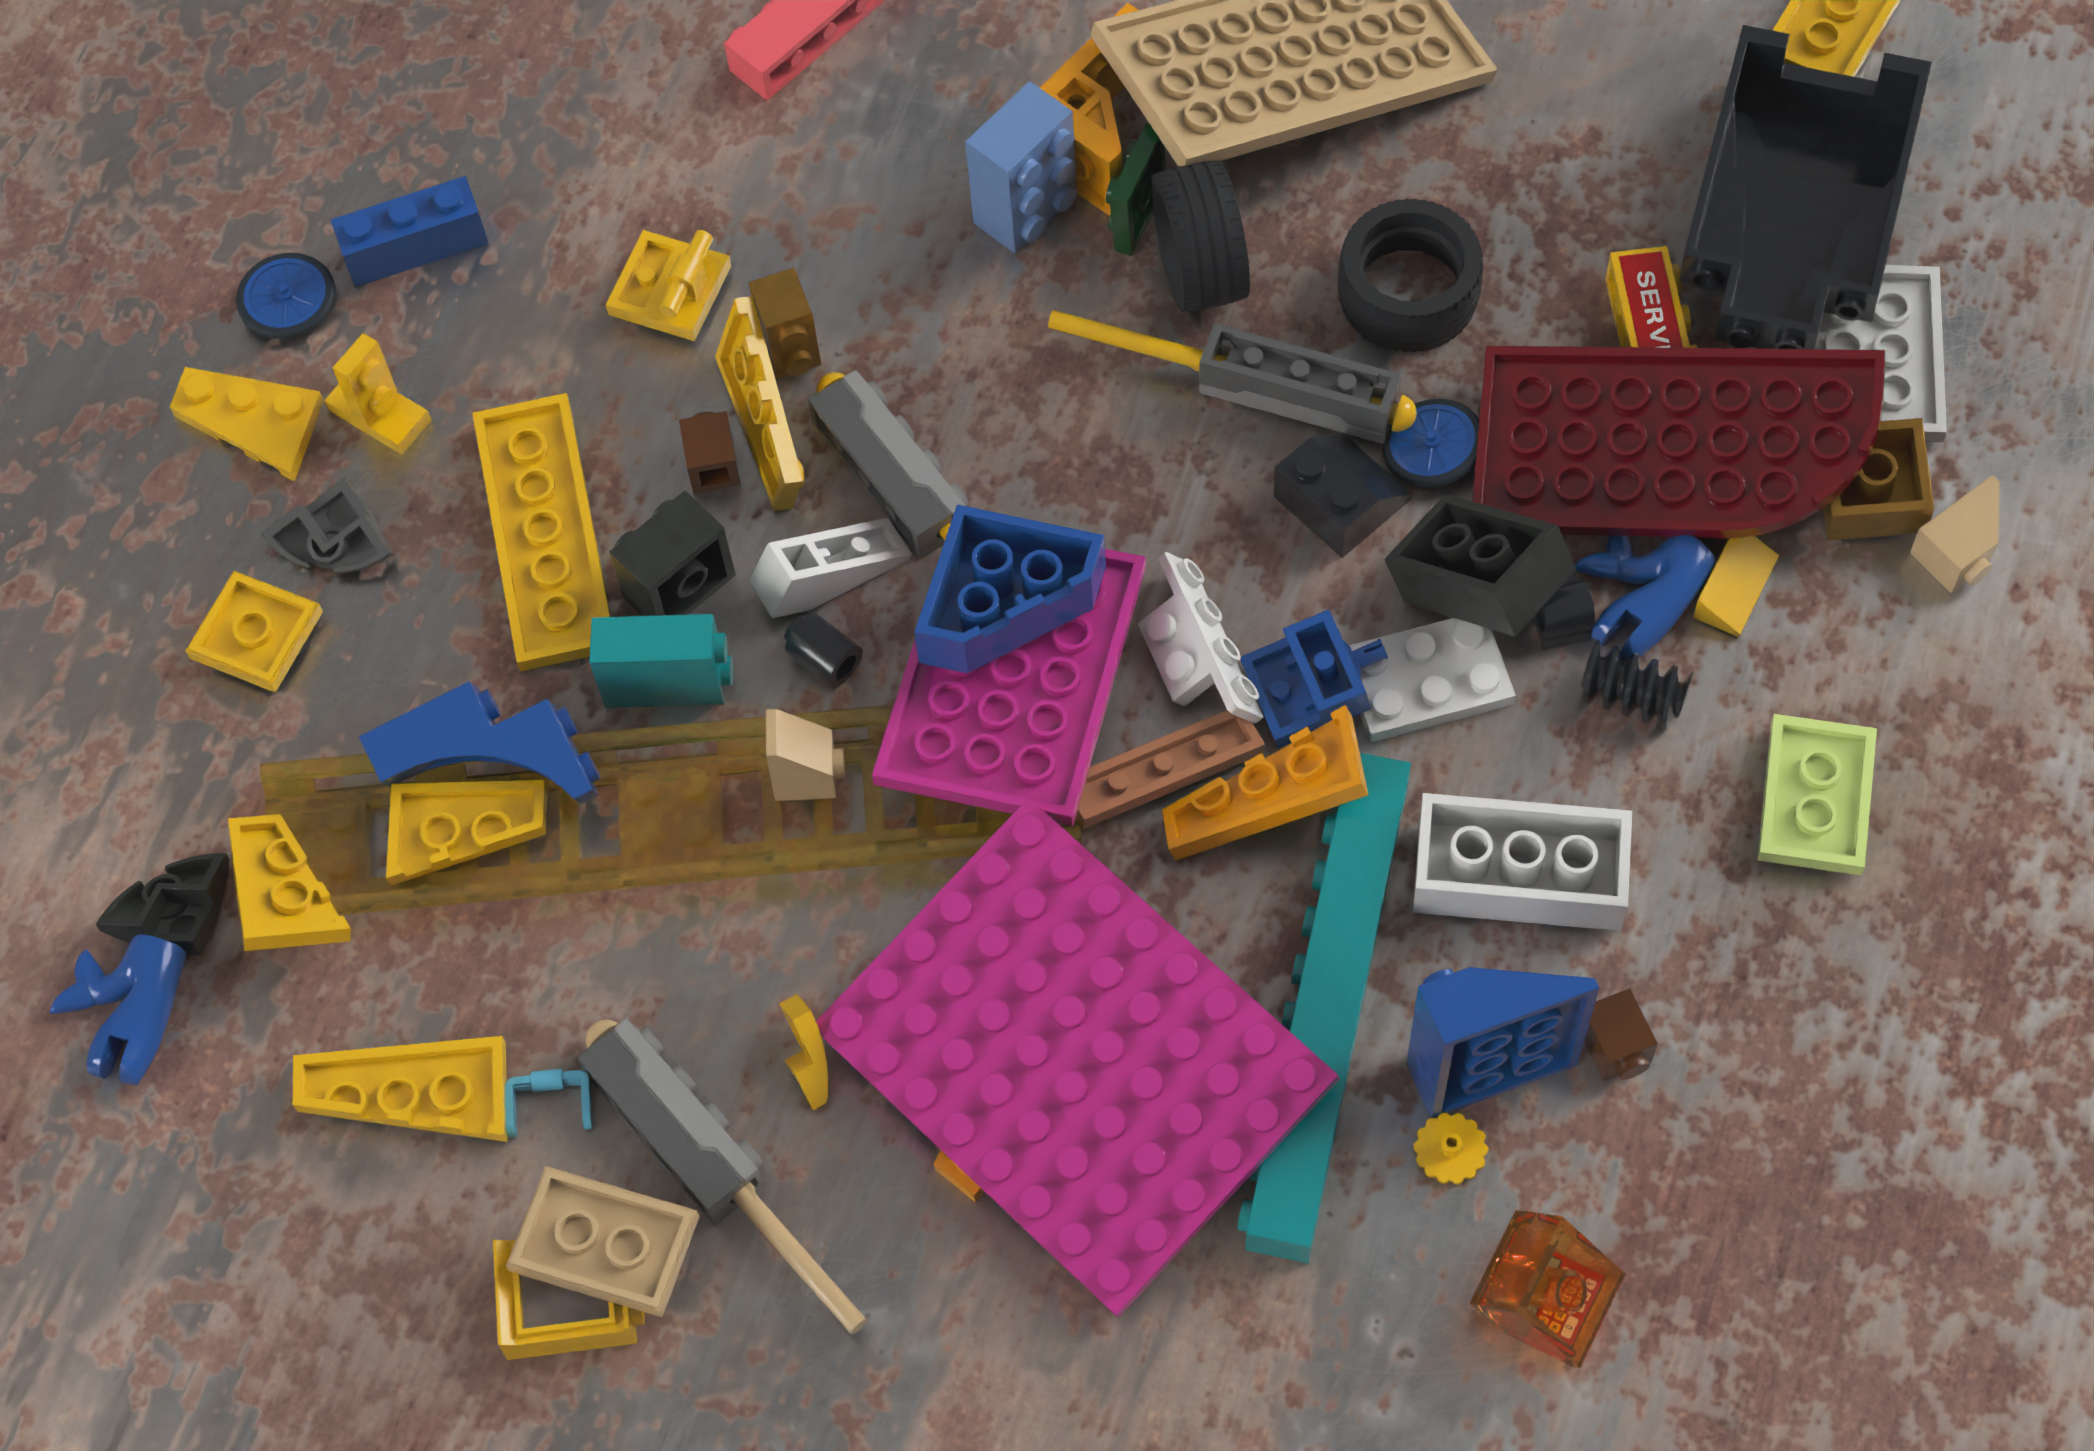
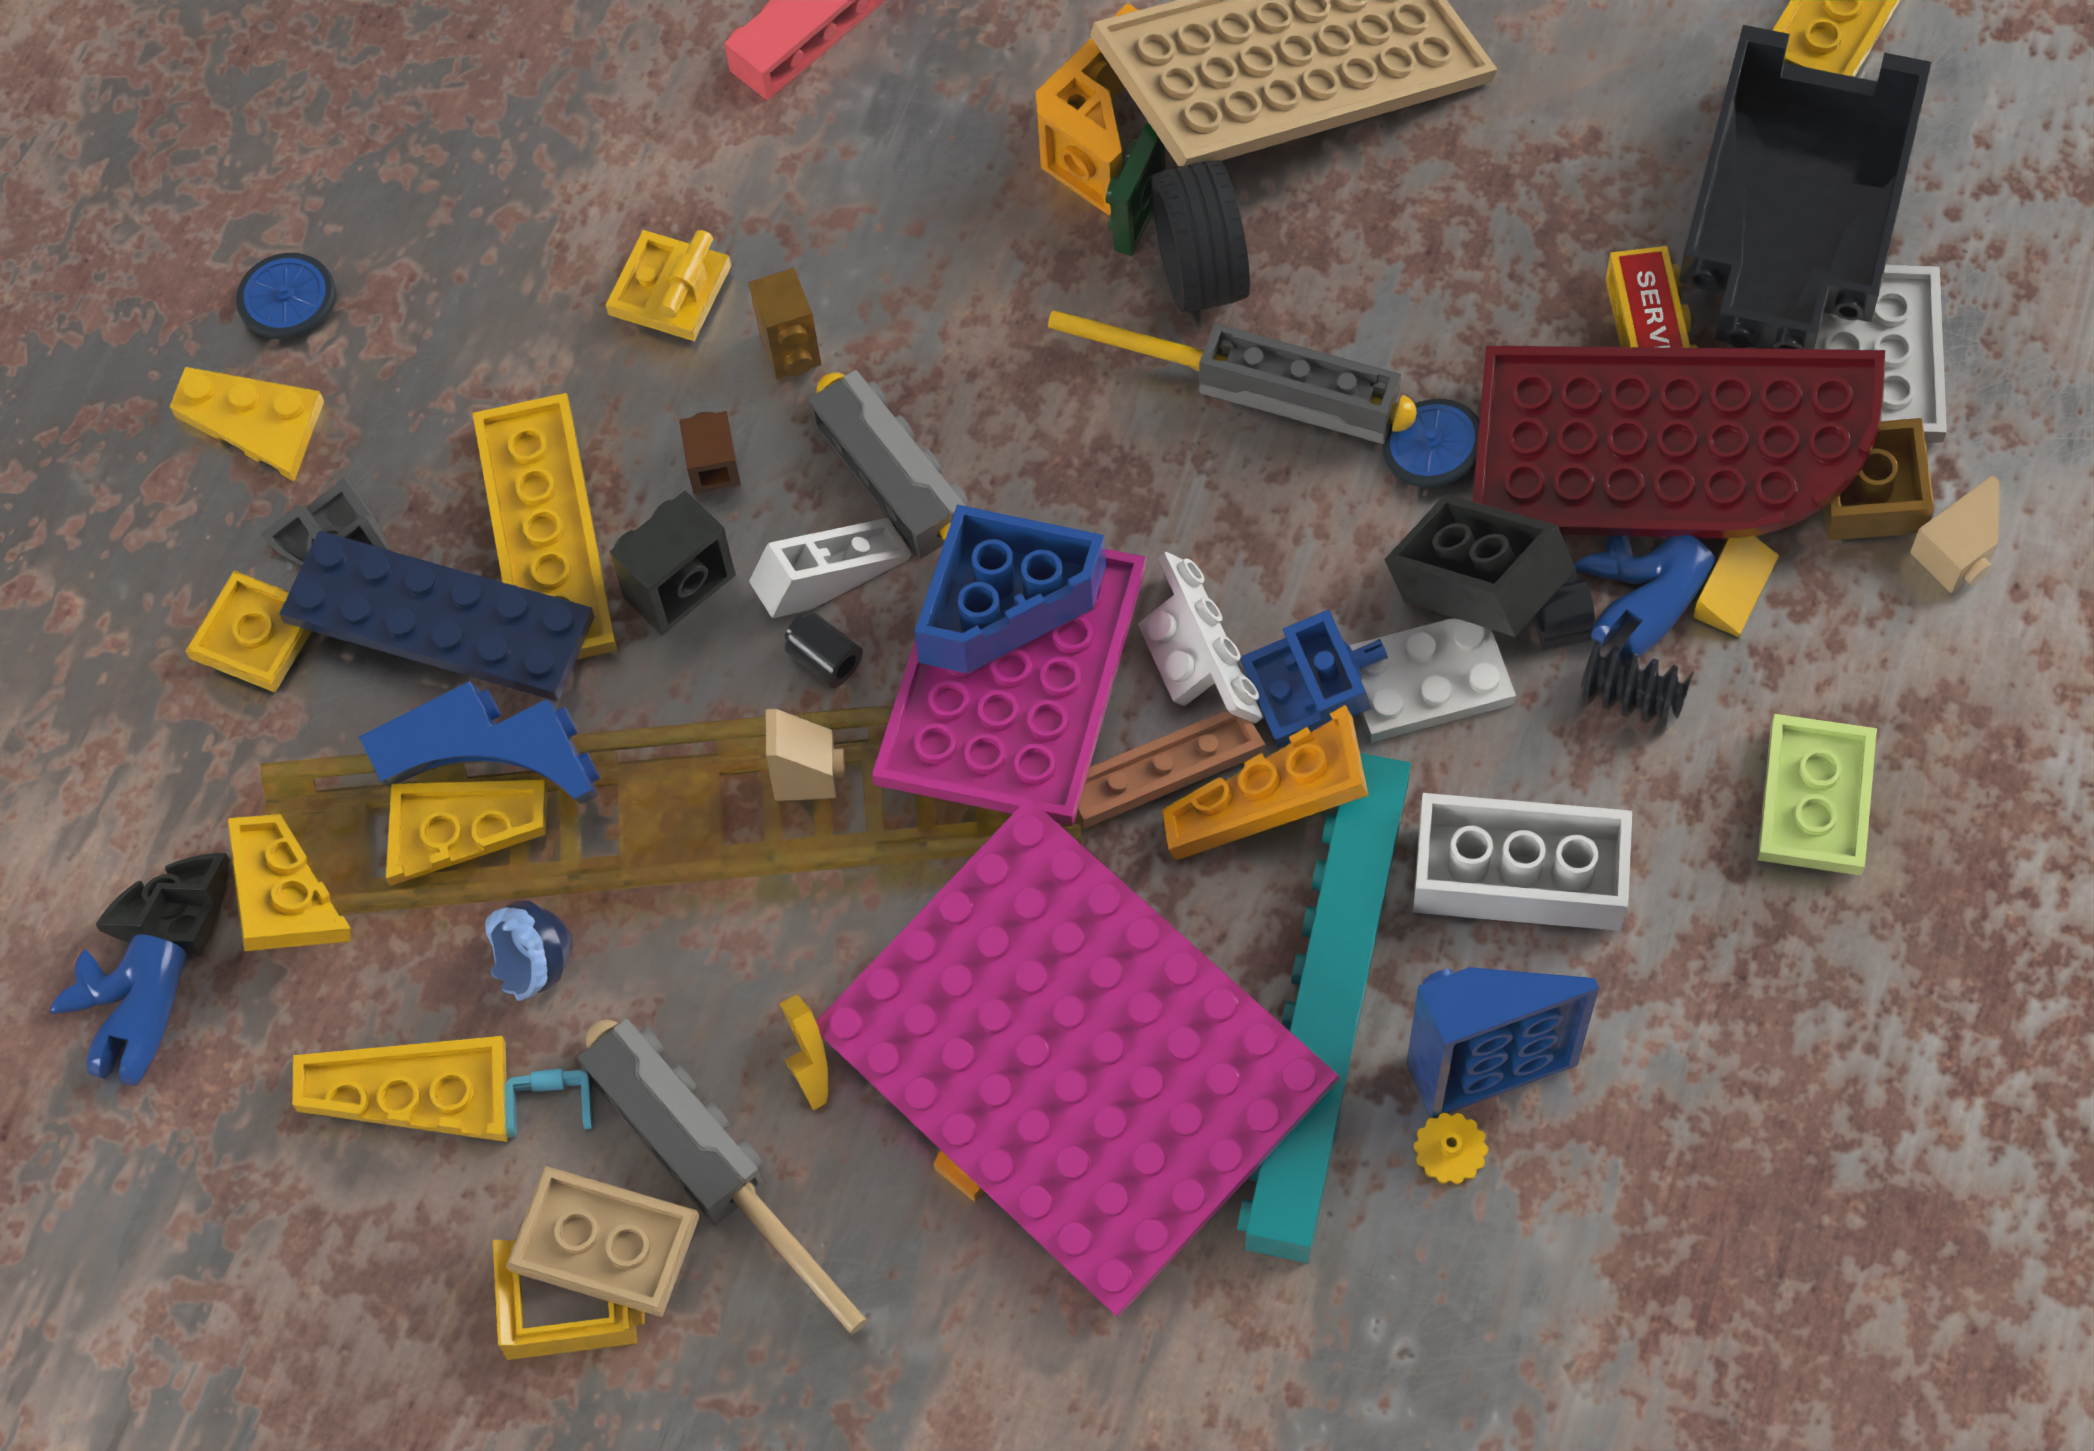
yellow bracket [324,333,432,455] -> none
blue brick [330,176,489,287] -> none
teal brick [589,614,733,708] -> none
yellow wing [715,296,805,511] -> none
medium blue brick [965,81,1077,254] -> none
black slope [1273,433,1412,558] -> none
black tyre [1338,198,1483,352] -> none
clear orange slope [1469,1210,1625,1368] -> none
reddish brown brick [1584,988,1658,1081] -> none
none -> dark blue plate [279,531,595,702]
none -> light blue hair [485,900,573,1001]

